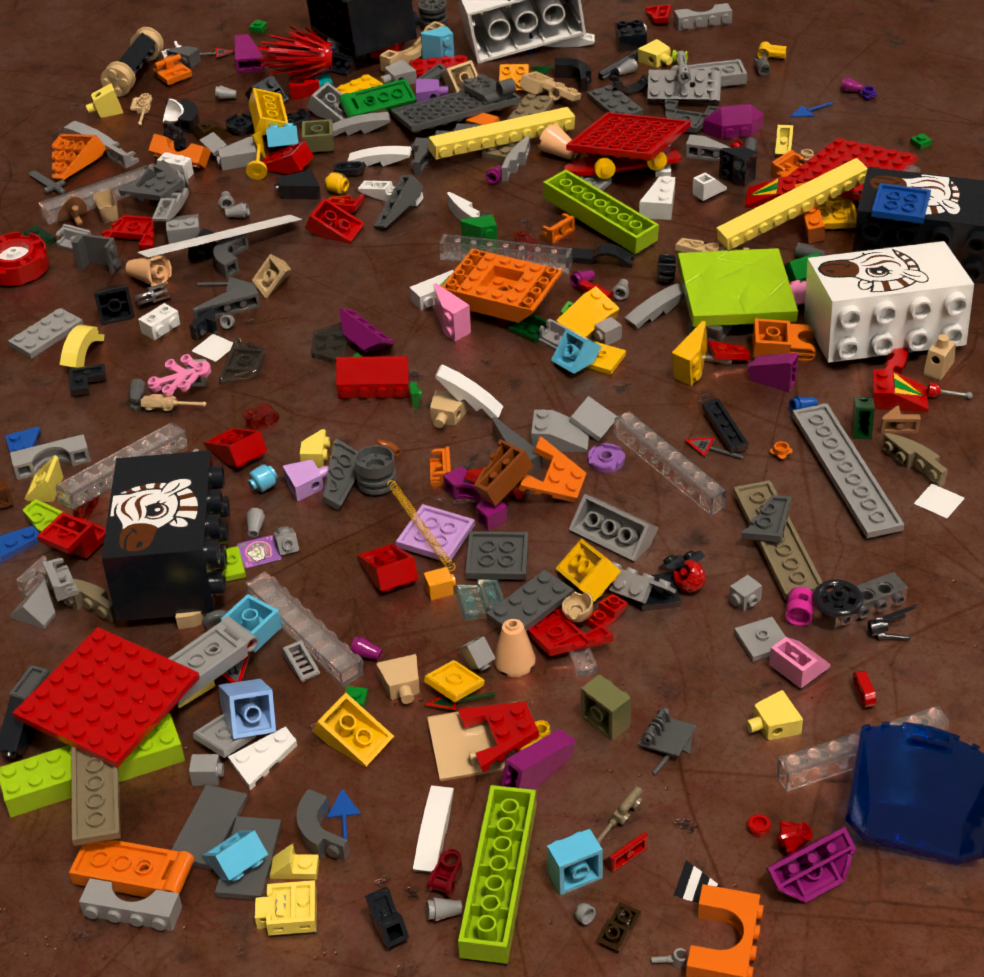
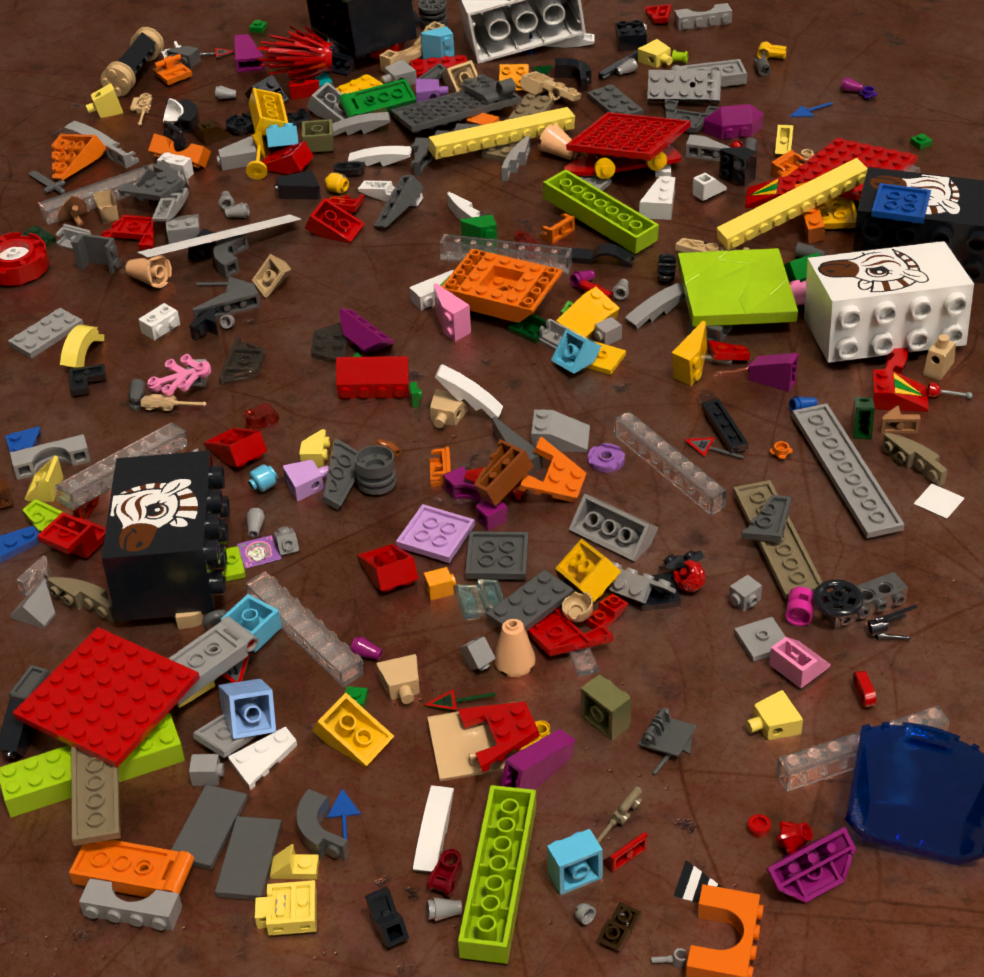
light grey hinge [43,558,79,601] -> none
black slope [94,285,135,325] -> none
dark grey arm [134,282,171,305] -> none
white sticker [192,334,237,362] -> none
light grey hinge [200,132,227,160] -> none
medium azure slope [202,830,268,882] -> none
light grey slope [282,640,320,683] -> none
yellow piece [387,481,455,571] -> none
yellow plate [424,660,485,702] -> none
magenta cone [486,165,502,184] -> none
light grey tile [569,396,618,441] -> none
black piece [609,75,648,95] -> none
light grey pin [676,51,691,84] -> none
orange brick [752,318,816,361] -> none

